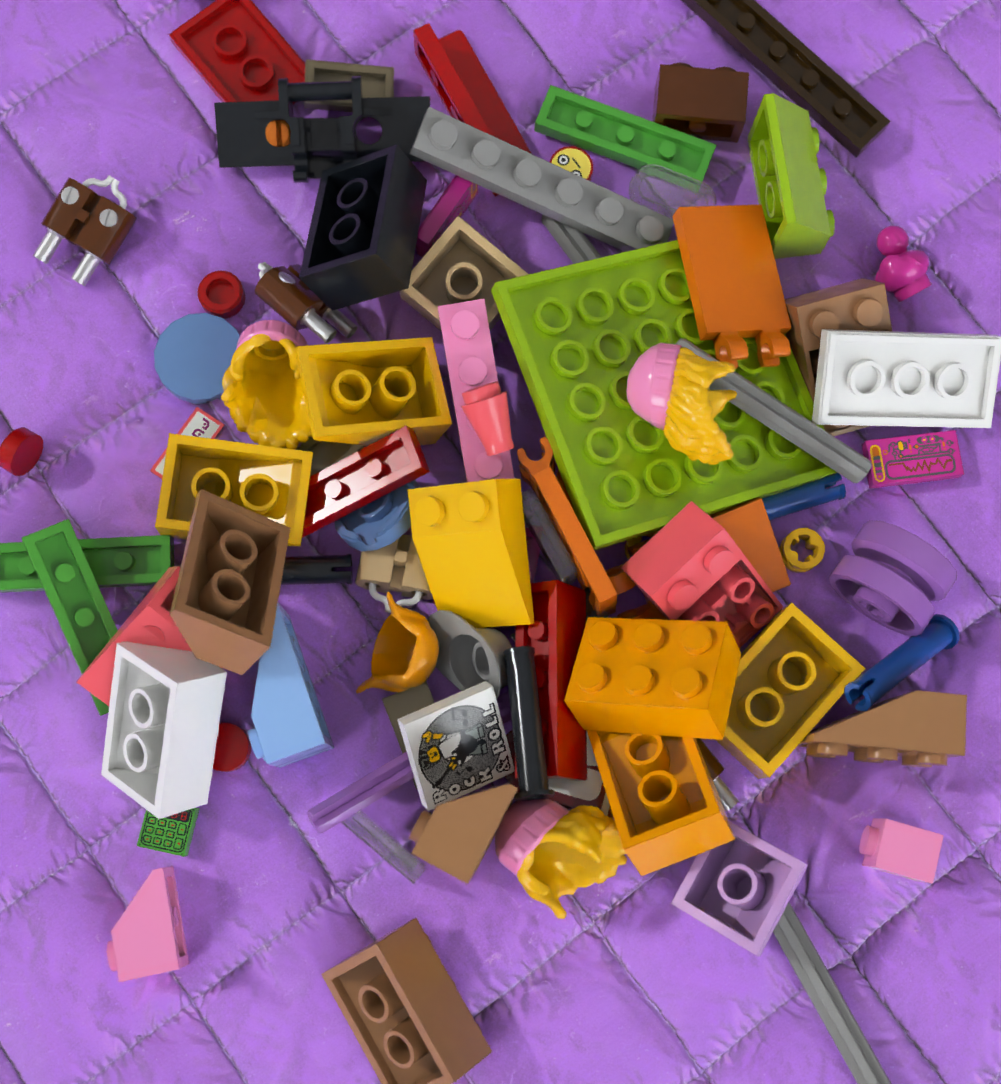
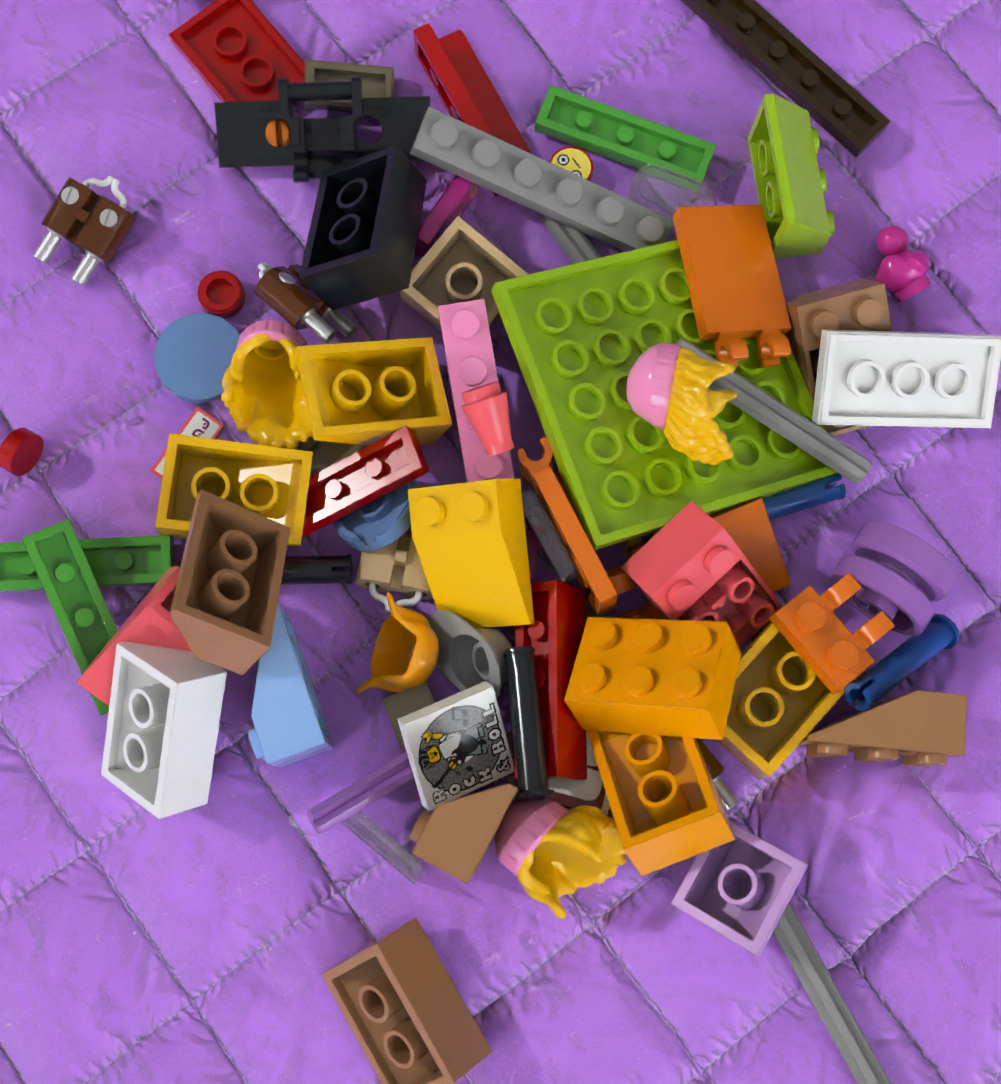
bright pink slope [107,866,189,982] -> none
bright green tile [137,807,200,857] -> none
red tile [213,723,251,772] -> none
reddish brown brick [652,63,749,143] -> none
yellow bush [779,528,825,573] -> none
bright pink brick [859,818,944,884] -> none
dark pink tile [862,430,964,489] -> none
none -> orange plate [769,573,895,695]

